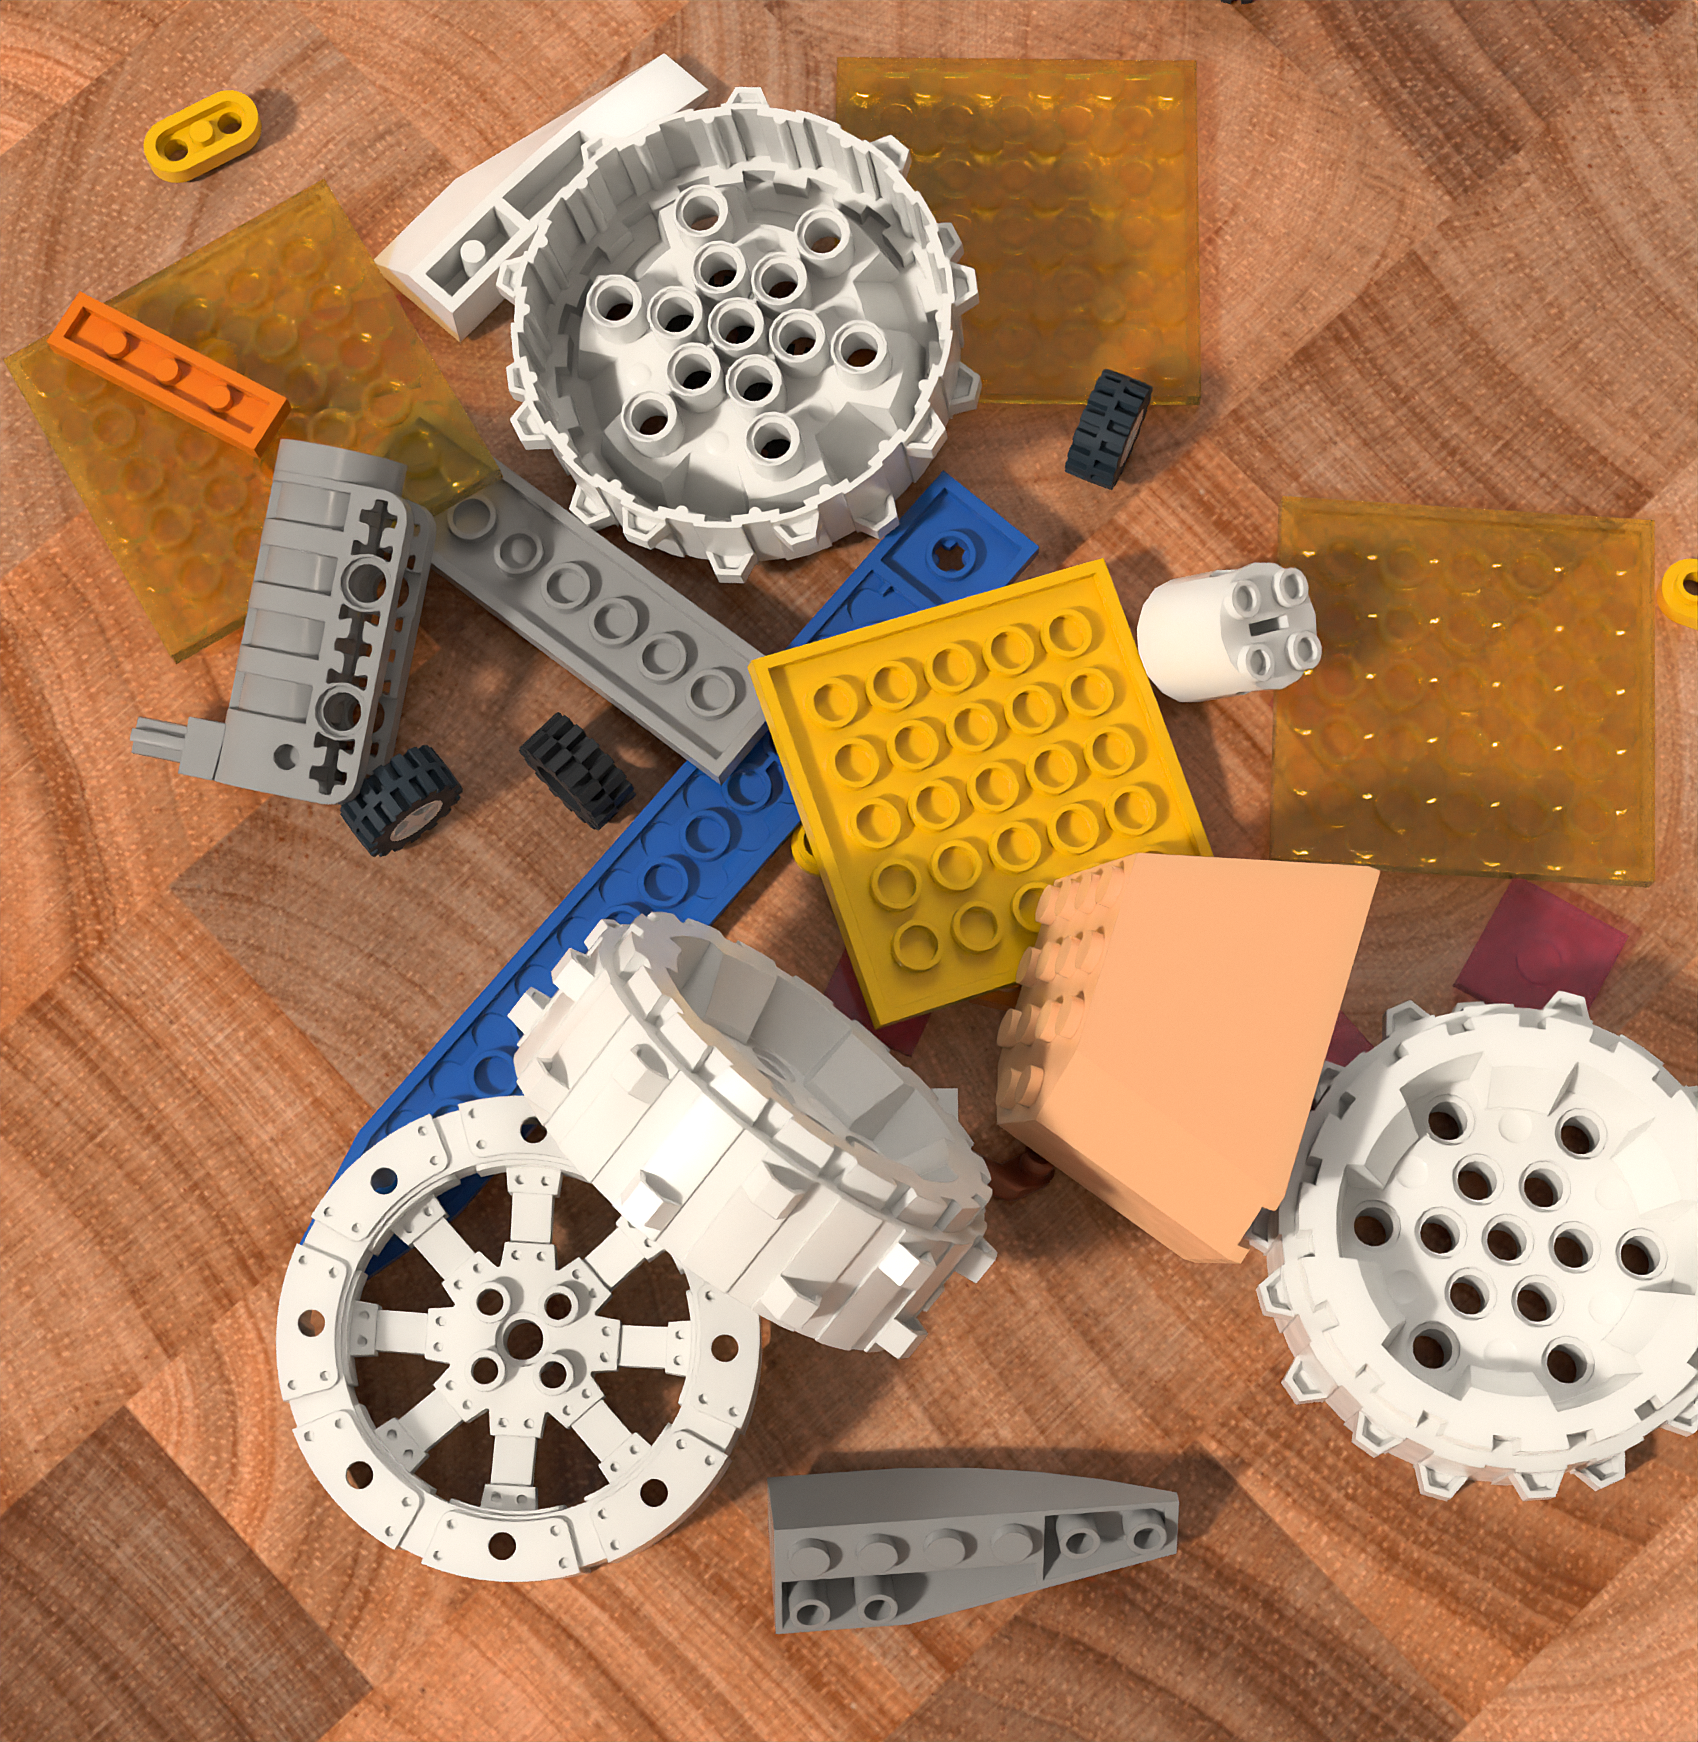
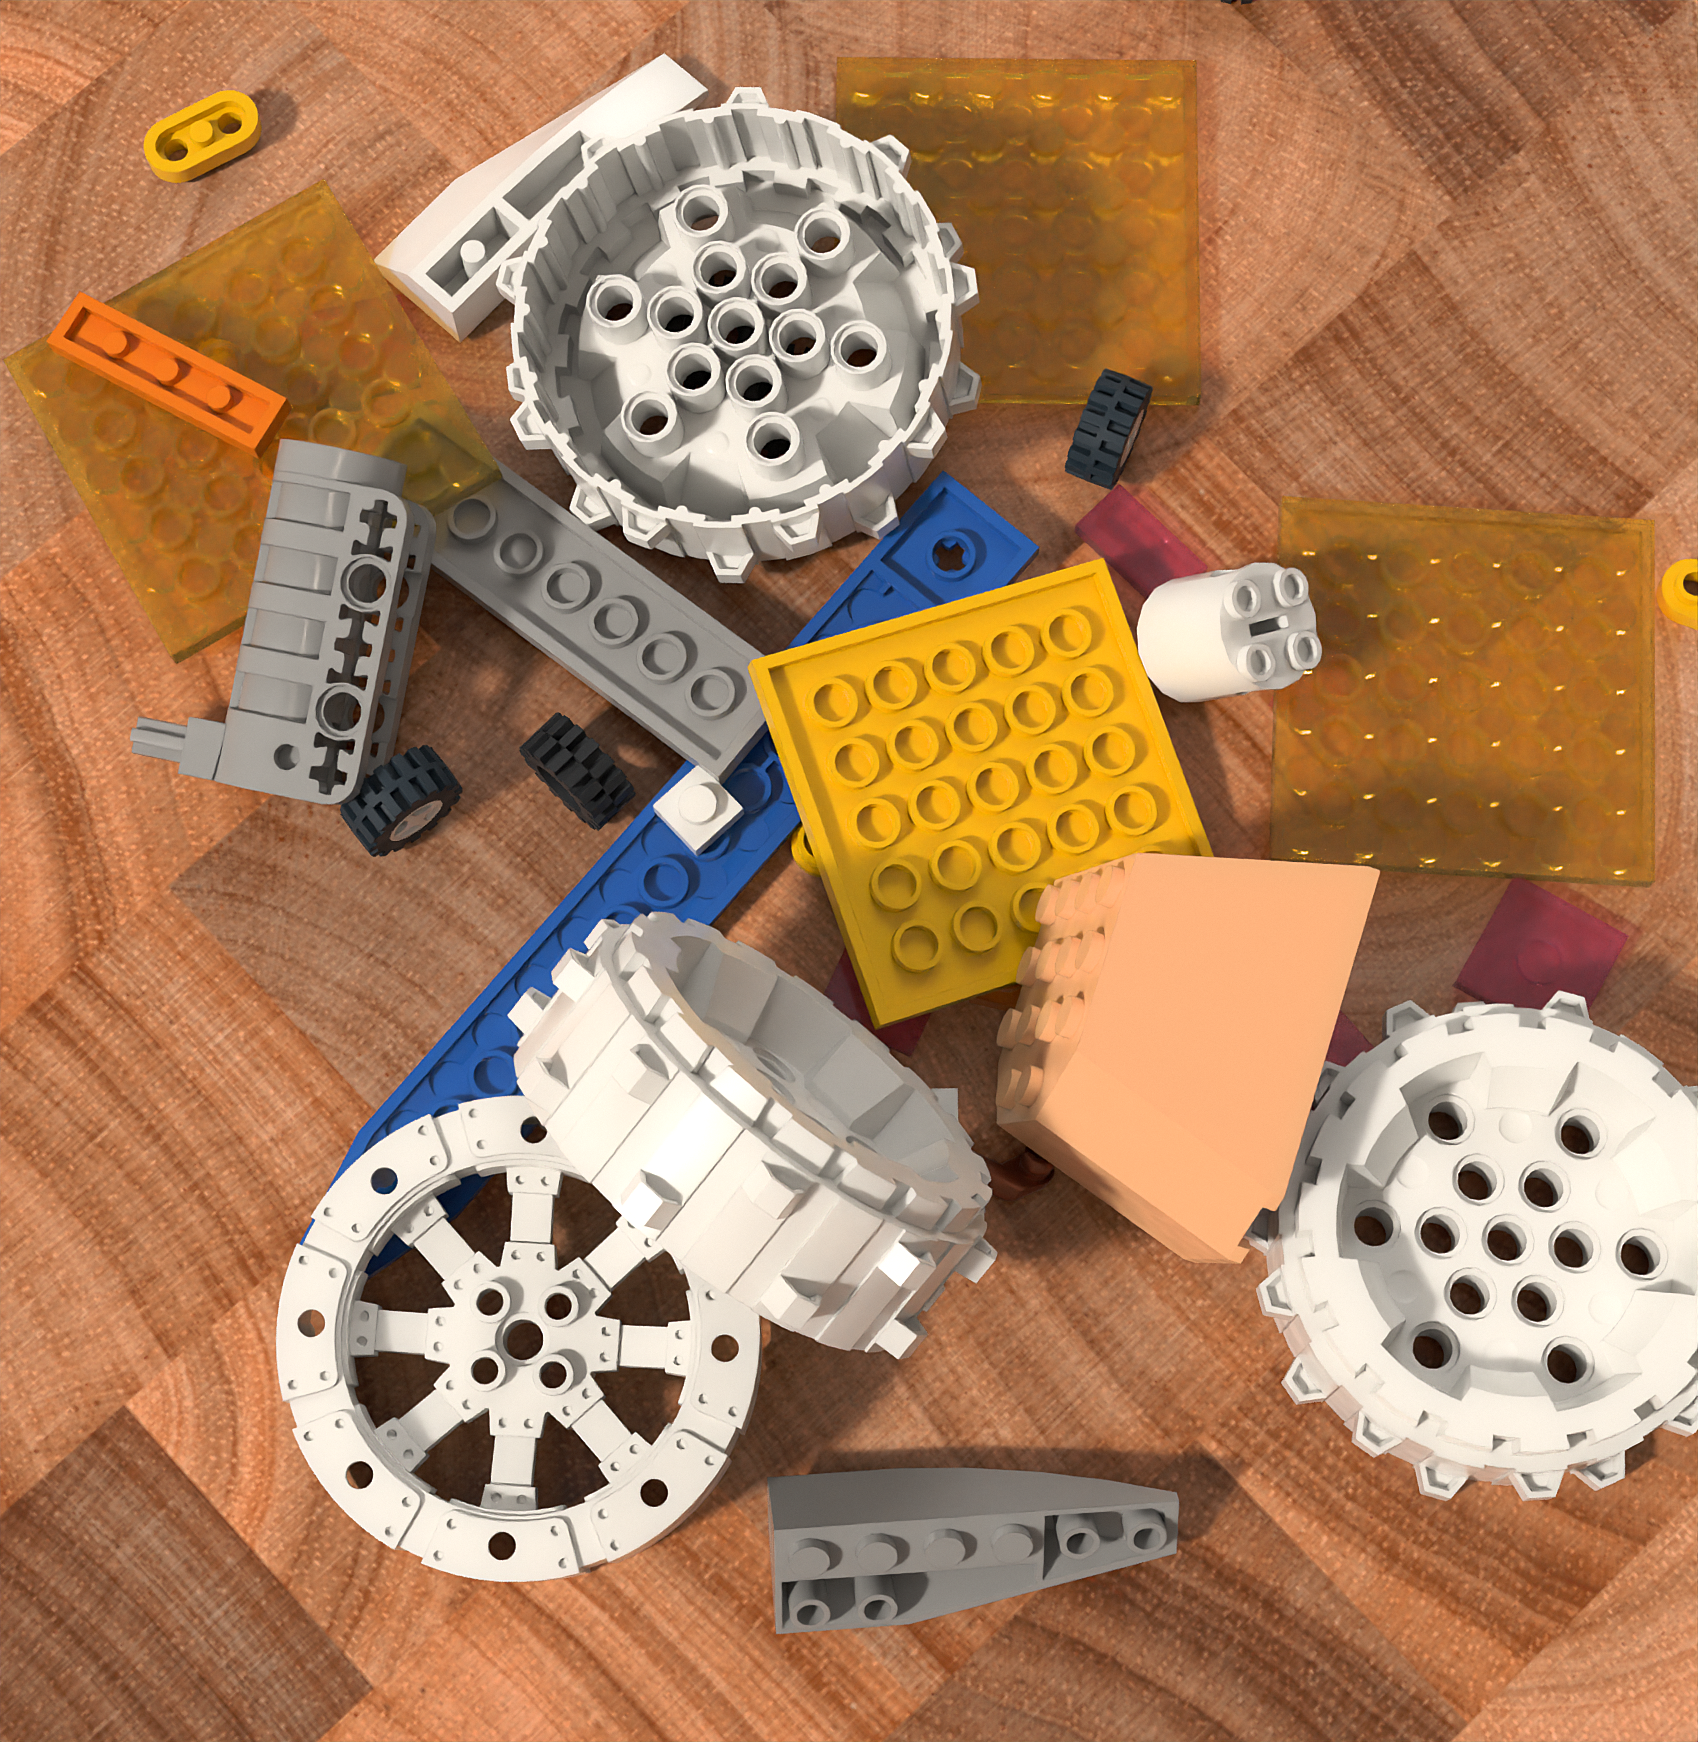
none -> white plate [653,765,744,857]
none -> clear pink tile [1075,484,1208,600]

